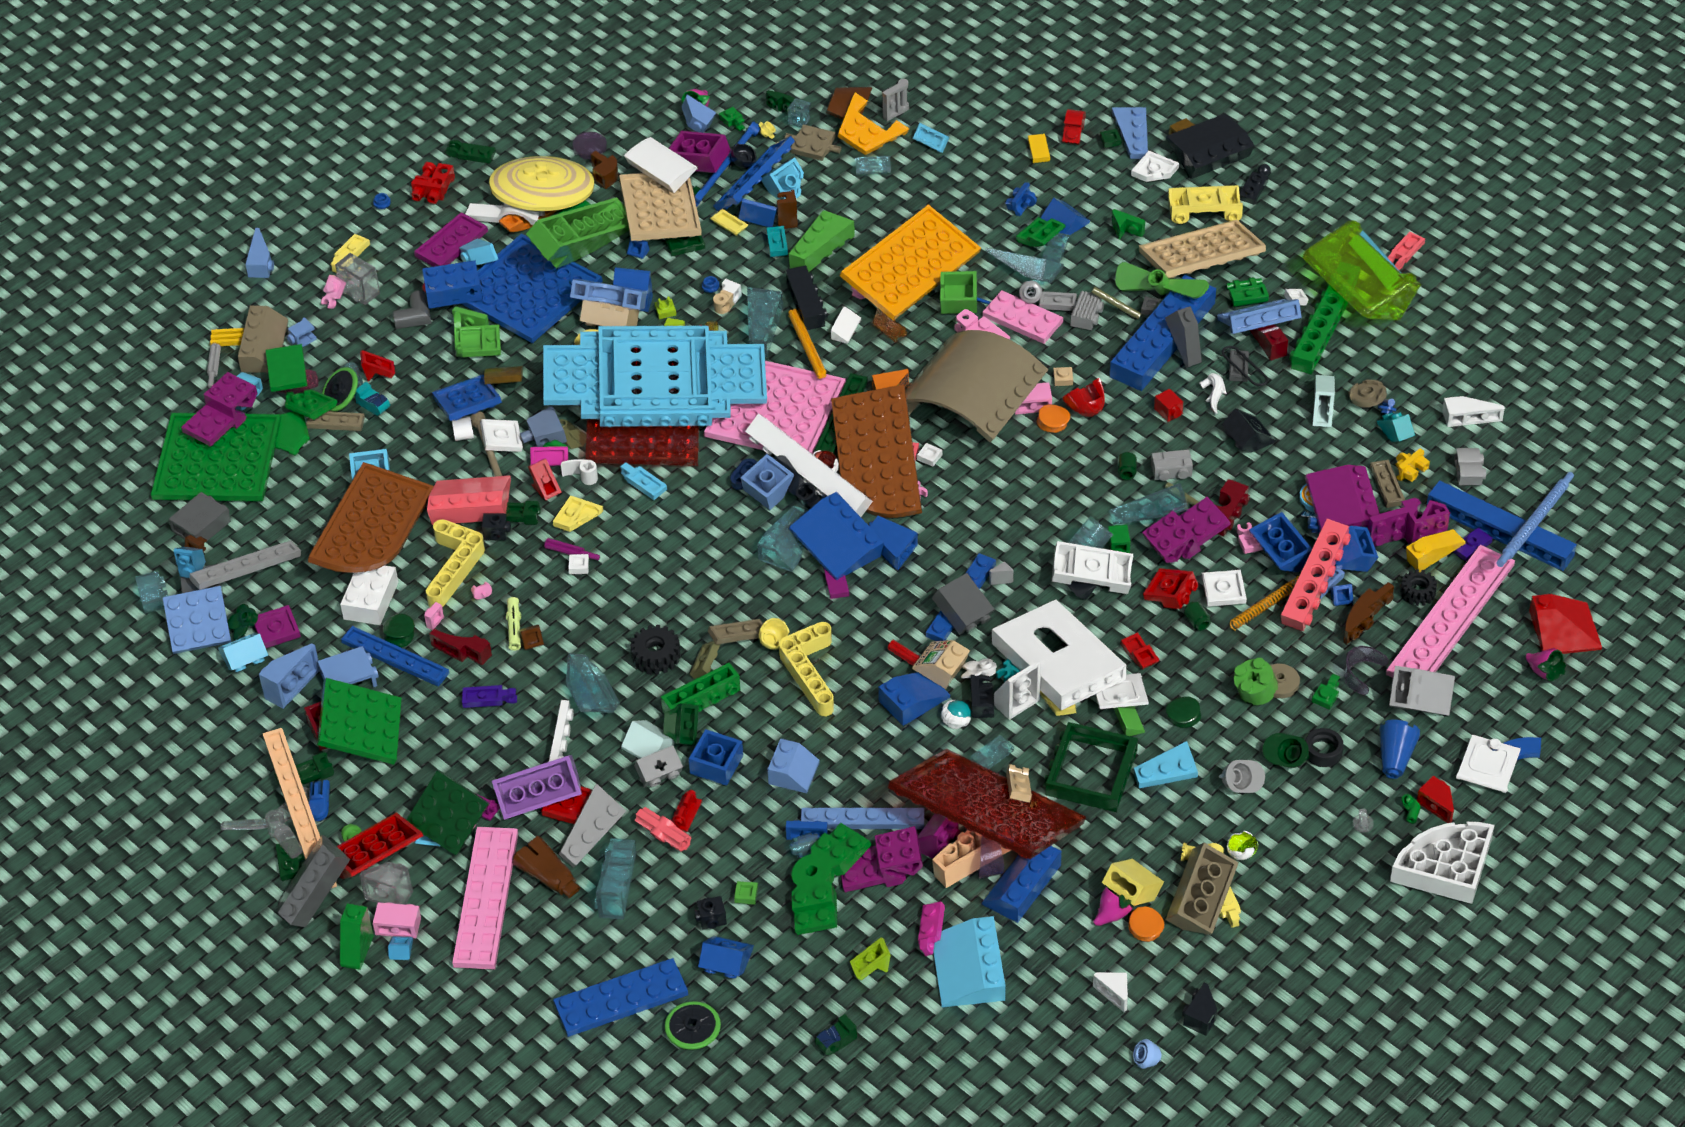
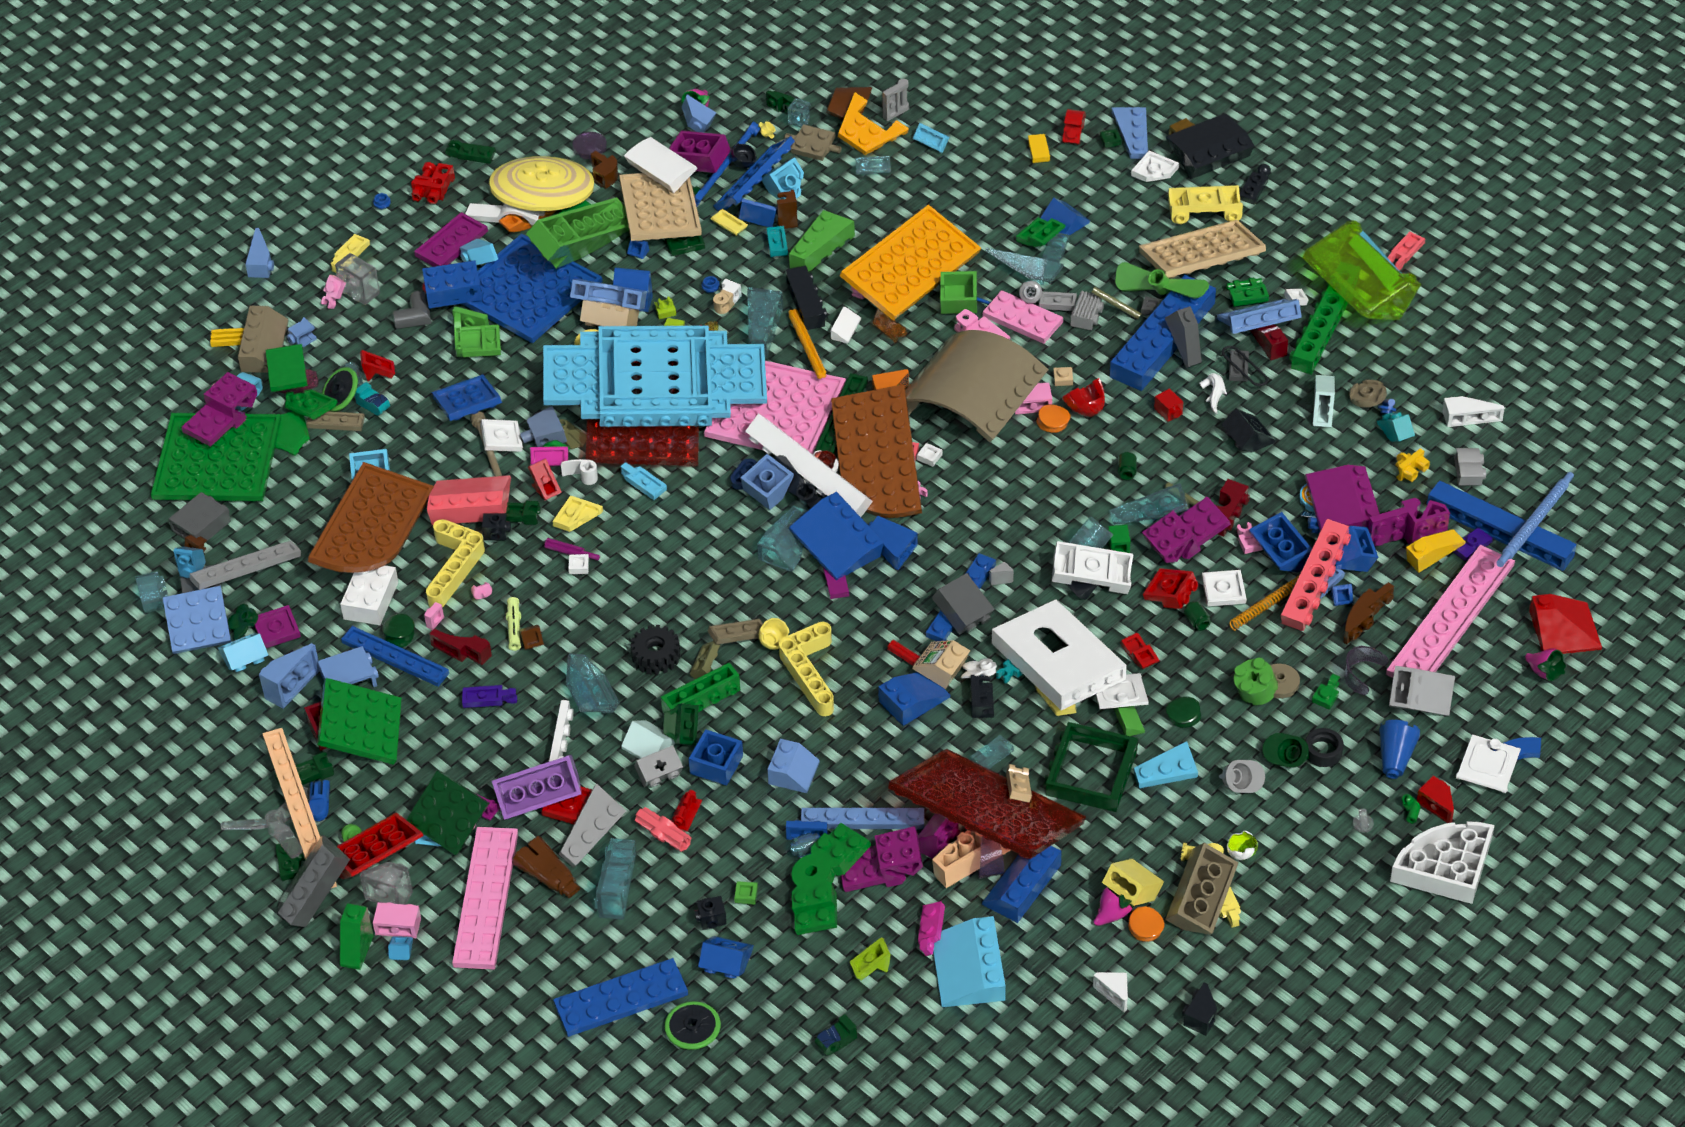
light grey axle [207,343,221,388] -> none
white panel [452,415,474,441] -> none
pearl gold slope [484,366,523,384] -> none
green plate [719,107,745,131] -> none
hair [941,700,971,729] -> none
white slope [994,660,1041,720] -> none
blue hips [1005,183,1037,216] -> none
green slope [1112,209,1145,240] -> none
light blue cone [1133,1039,1161,1069] -> none
light grey brick [1151,450,1193,481] -> none
dark tan tile [1370,460,1405,508] -> none
black tyre [1400,569,1437,606] -> none

